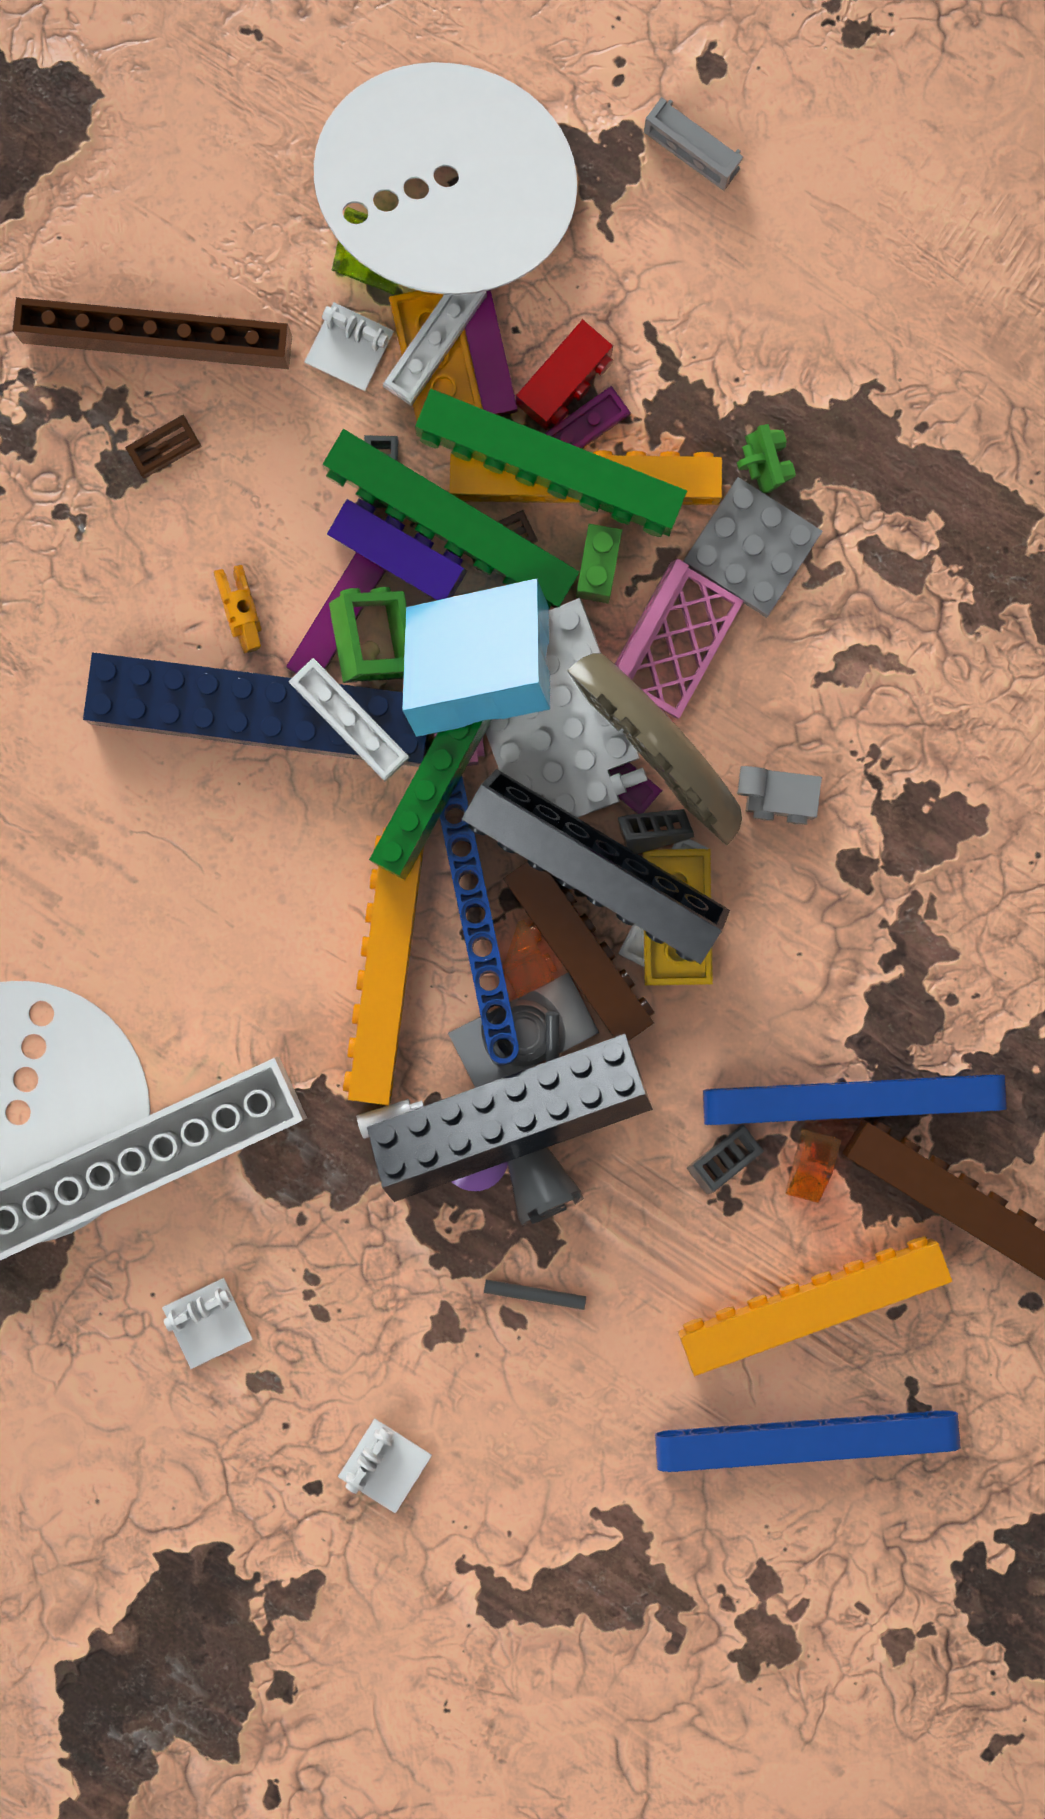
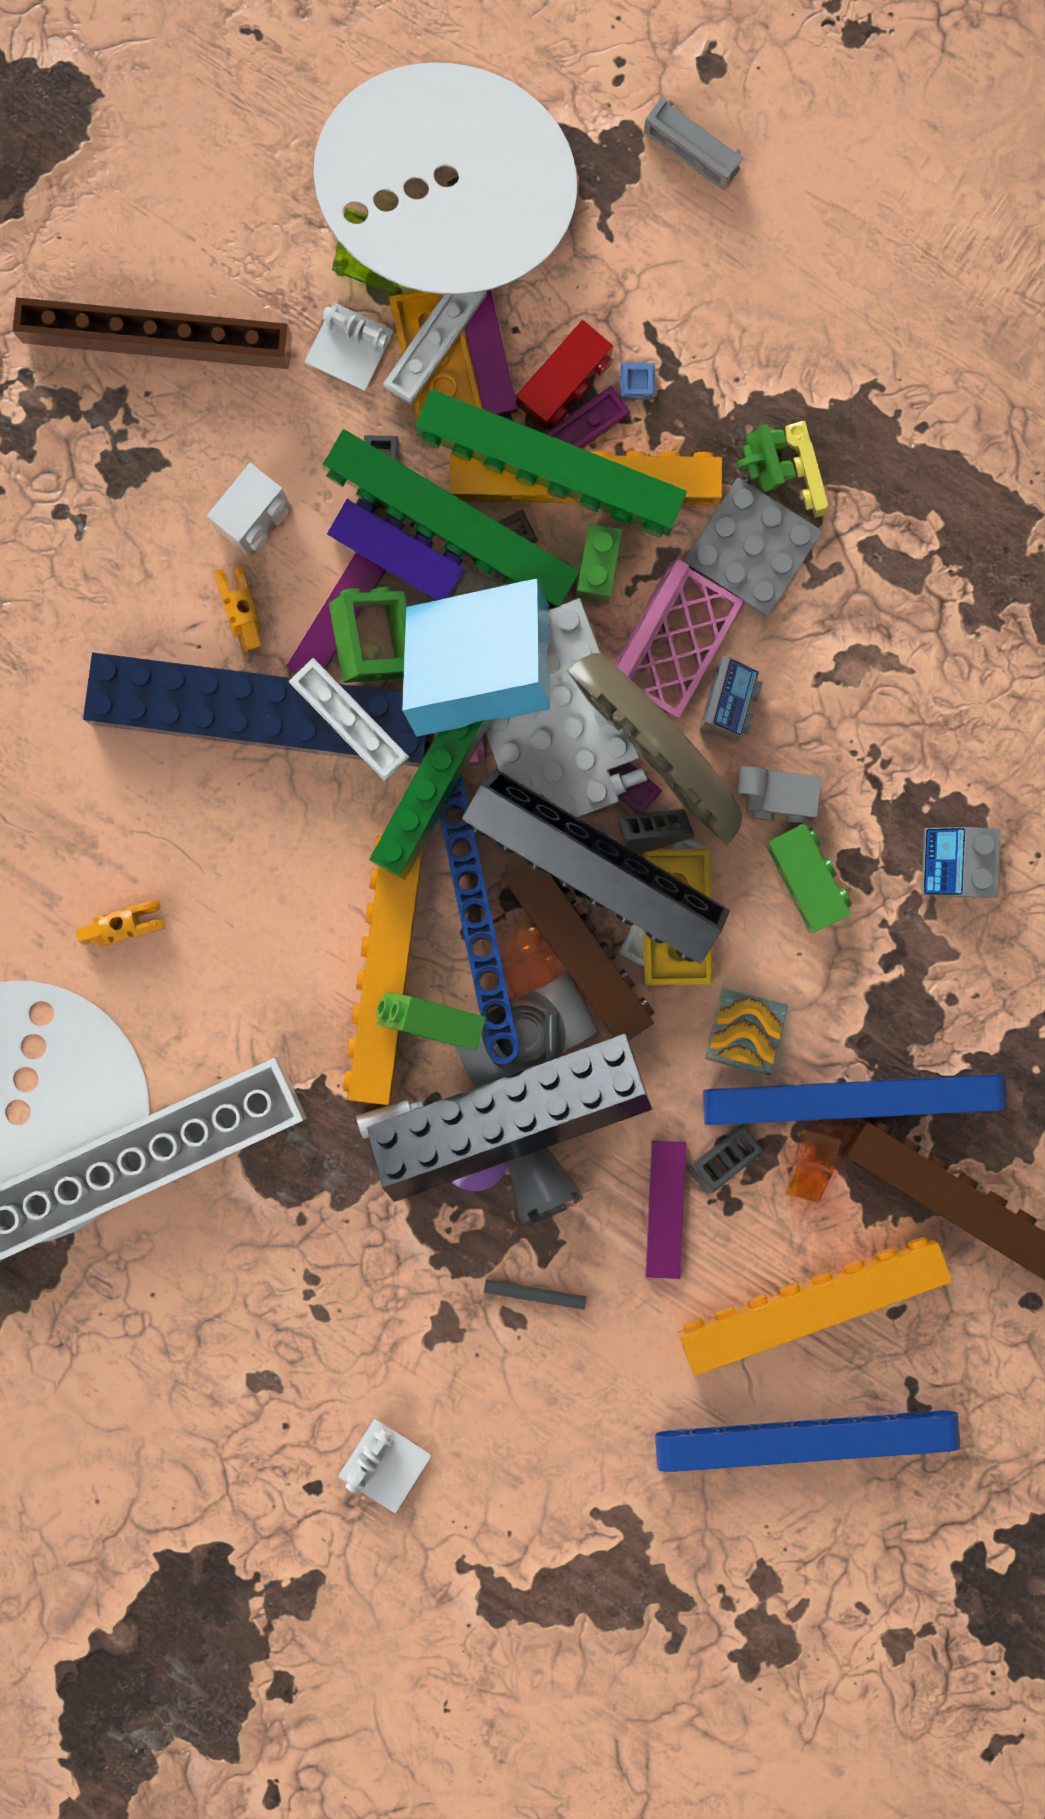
reddish brown tile [125,414,202,479] -> none
white hinge [162,1278,253,1369] -> none
none -> light orange hinge [76,900,166,947]
none -> white brick [207,463,290,555]
none -> bright green window [376,992,486,1051]
none -> medium blue tile [620,363,655,400]
none -> magenta tile [645,1140,686,1279]
none -> slope [699,655,763,741]
none -> slope [705,988,788,1076]
none -> bright green brick [764,823,852,933]
none -> light yellow hinge [785,421,829,518]
none -> slope [921,827,1001,899]

